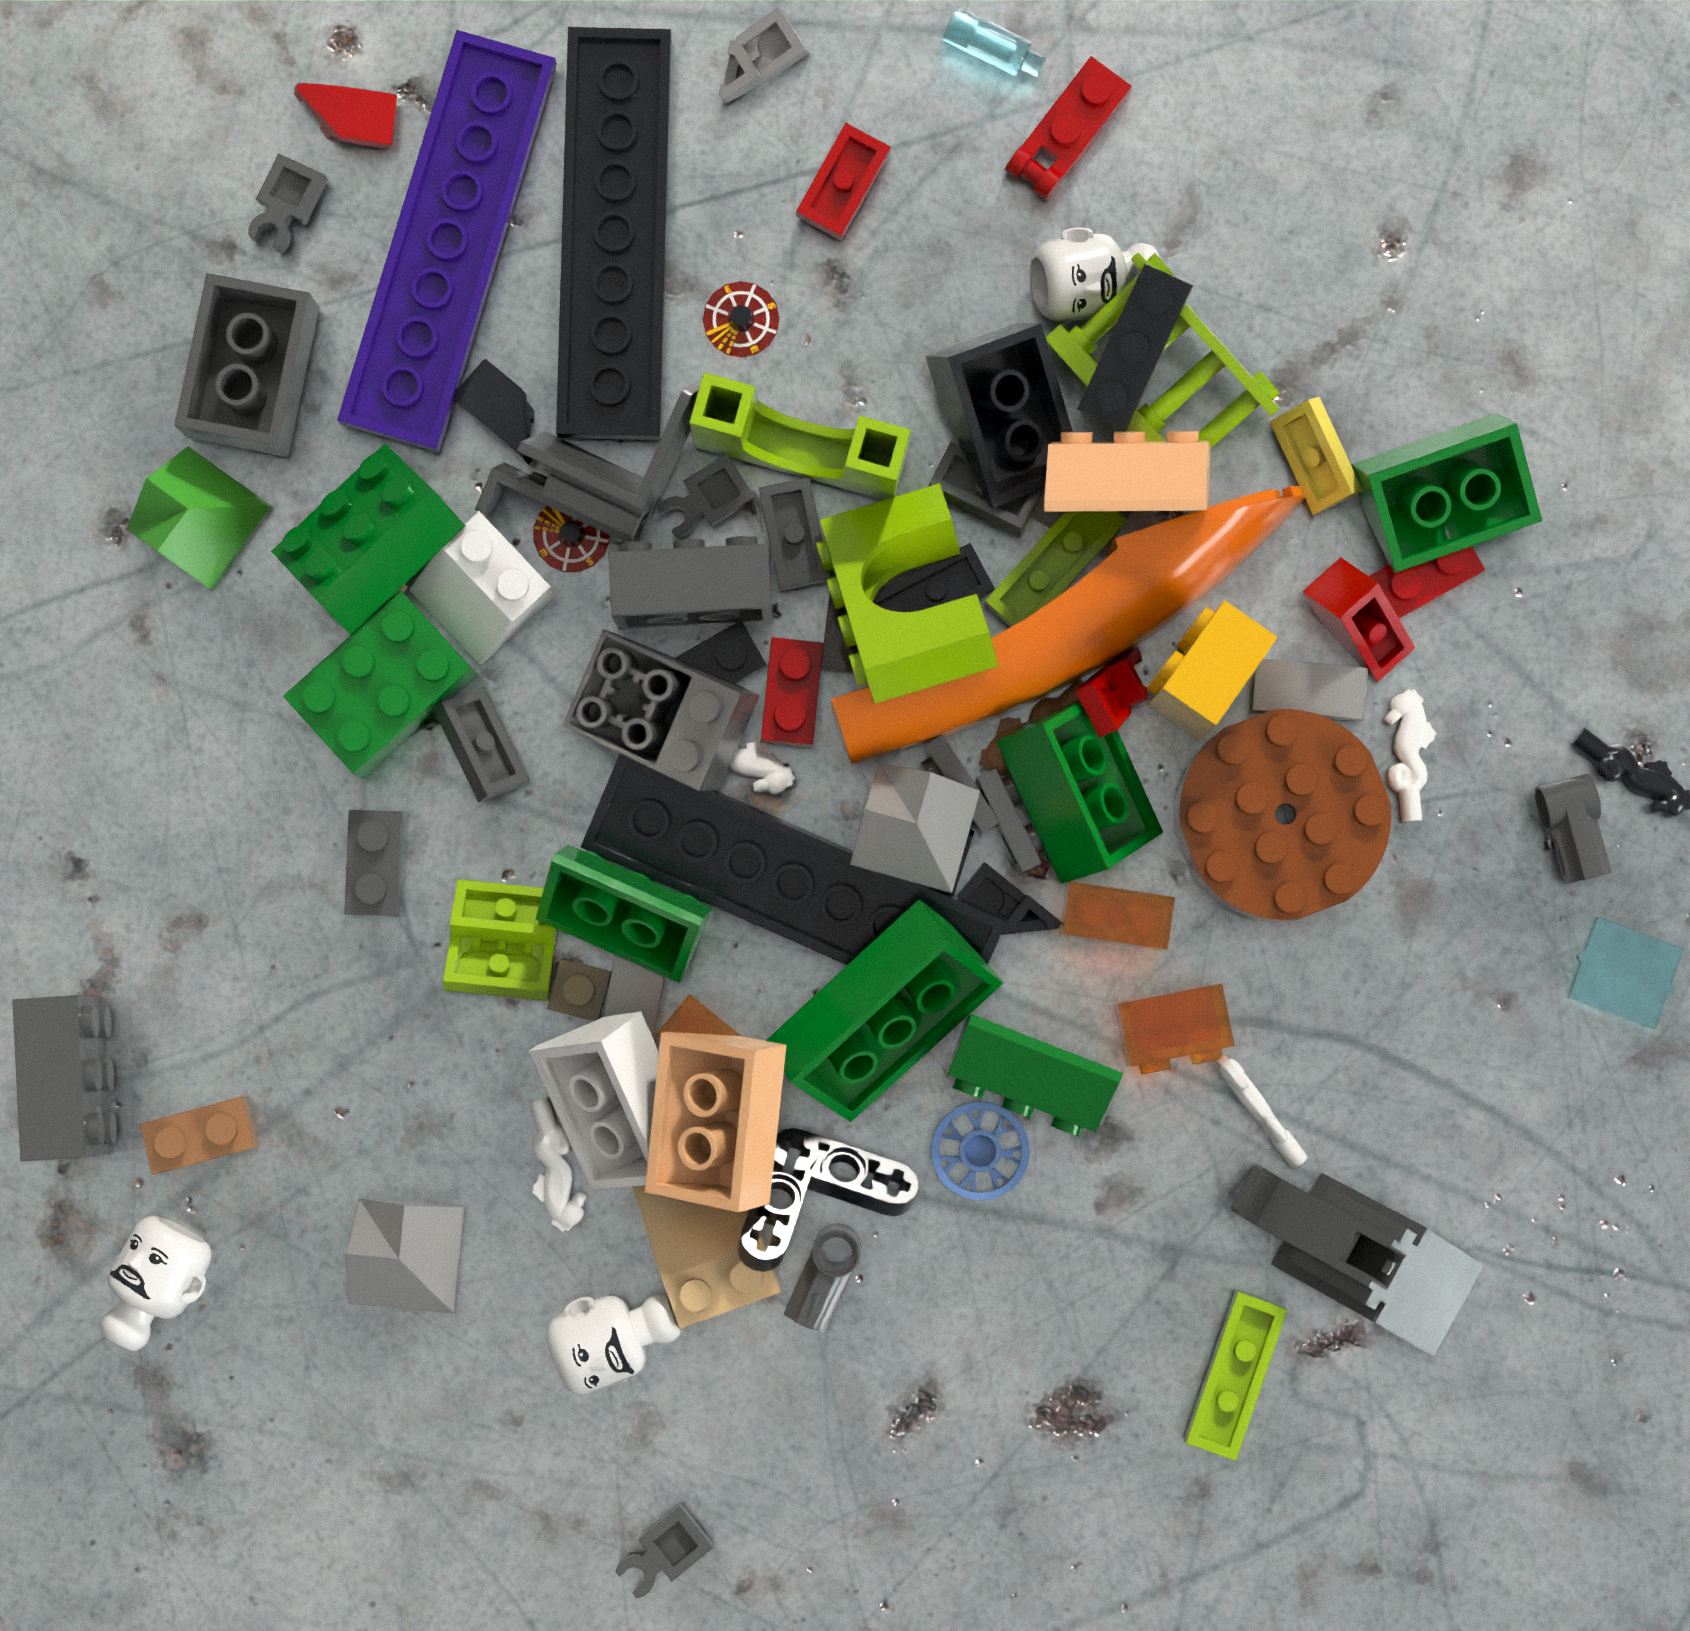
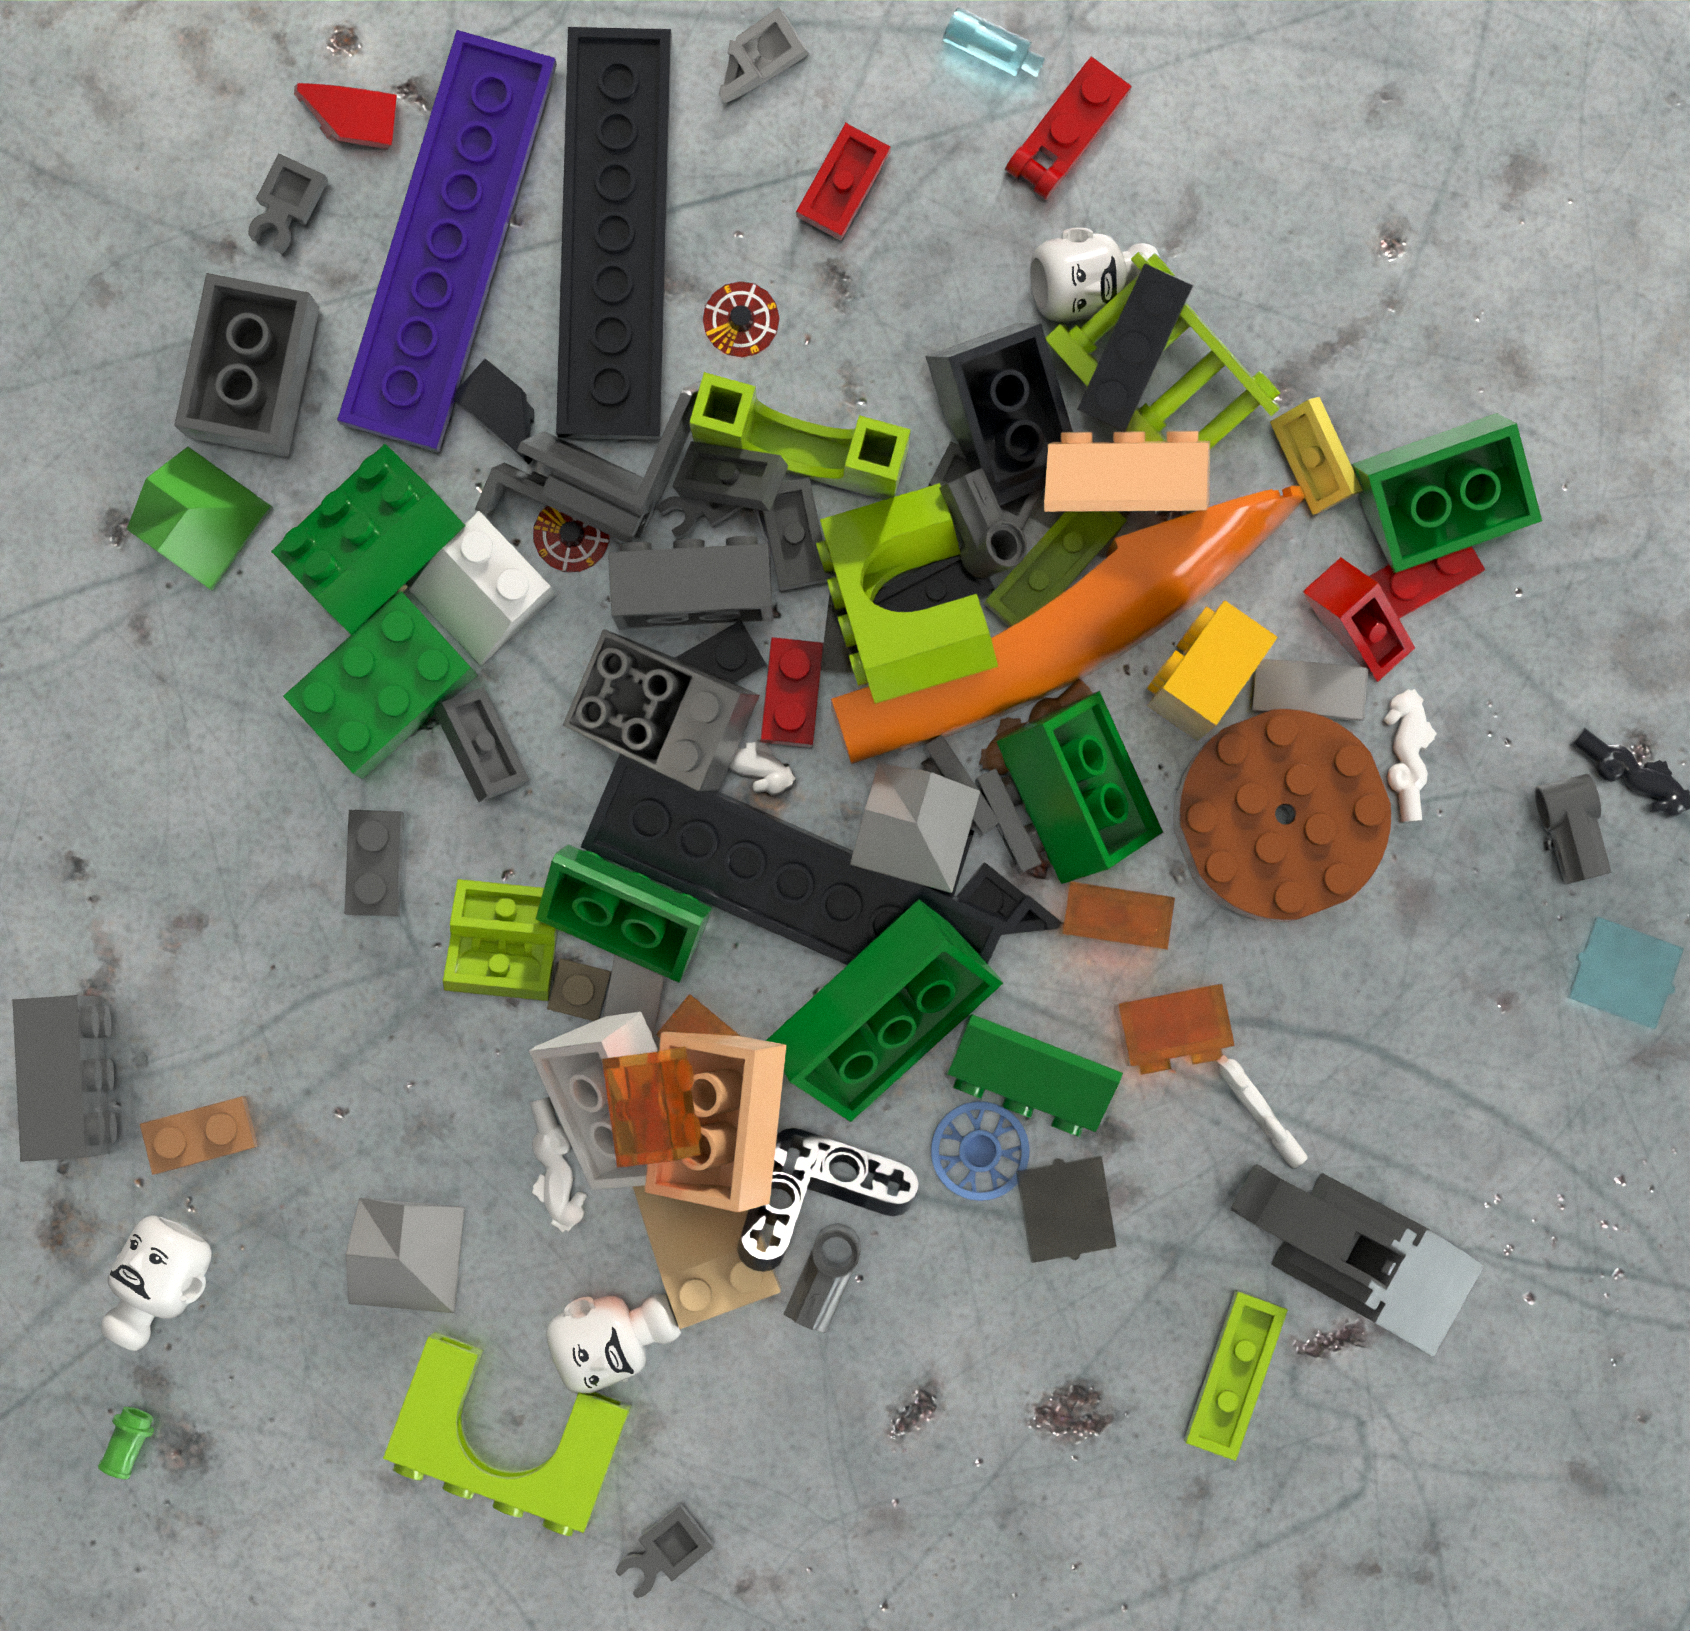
red slope [1075,646,1148,738] -> none
none -> bright green pin [98,1407,154,1480]
none -> lime arch [383,1332,632,1536]
none -> clear orange brick [602,1046,701,1168]
none -> dark grey plate [672,441,788,511]
none -> dark grey piece [939,468,1027,579]
none -> clear smoke piece [1016,1155,1117,1263]

